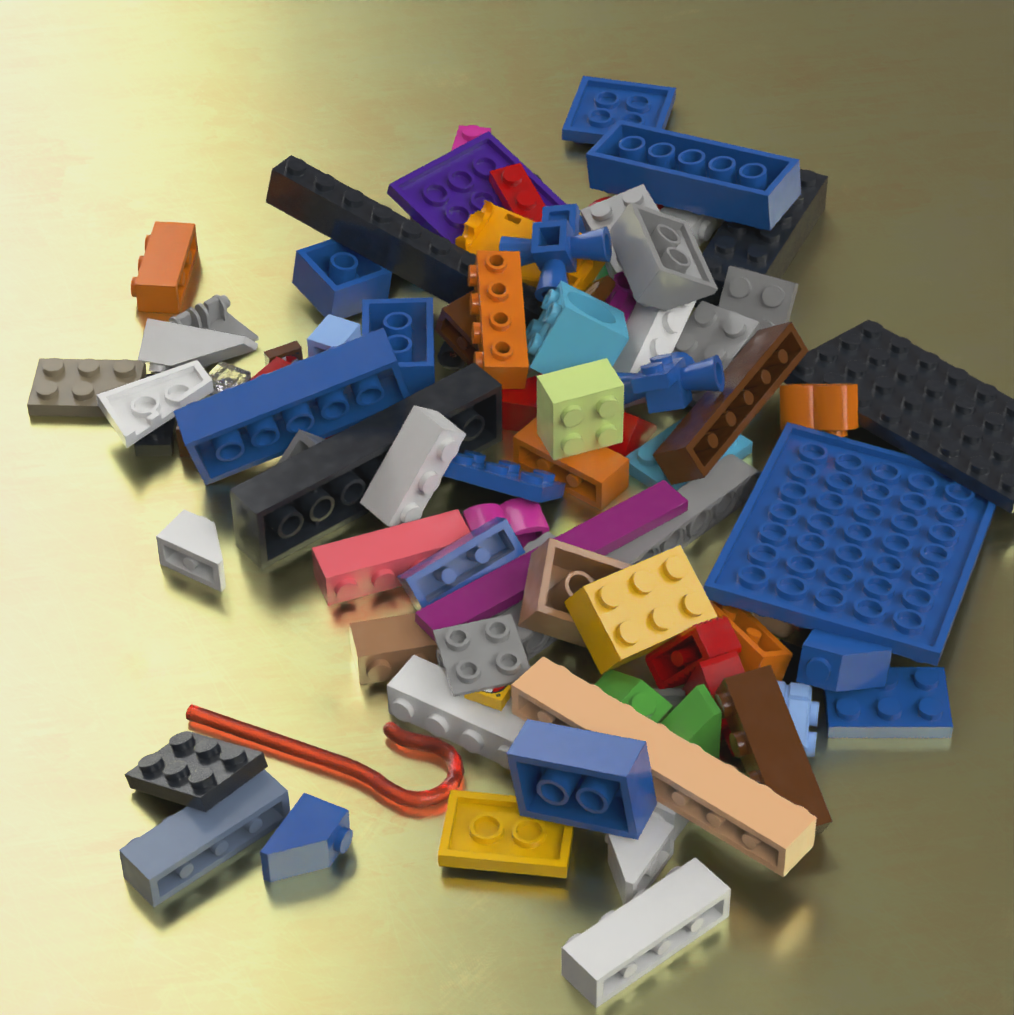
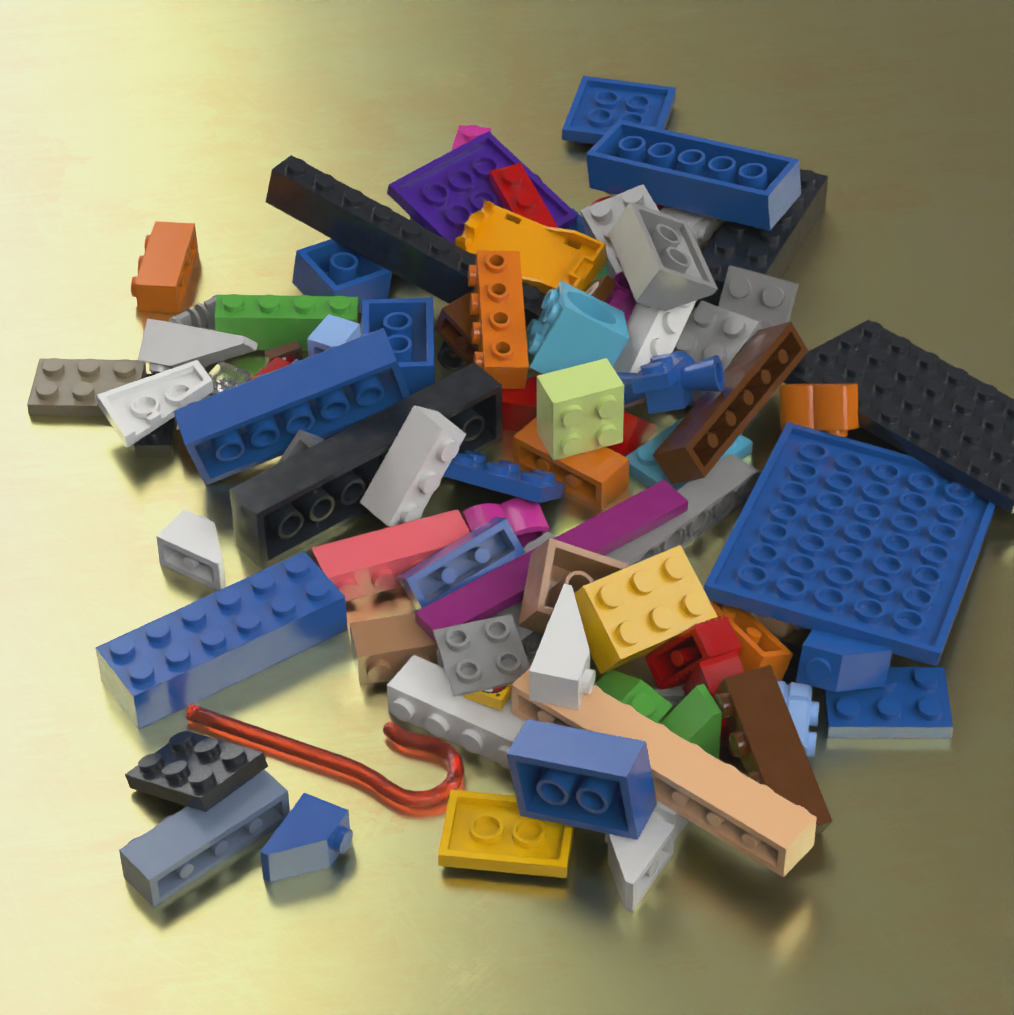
blue brick [499,203,612,302] -> none
white brick [561,857,731,1008] -> none
none -> blue brick [95,551,348,730]
none -> bright green brick [214,294,359,351]
none -> white slope [529,584,596,710]

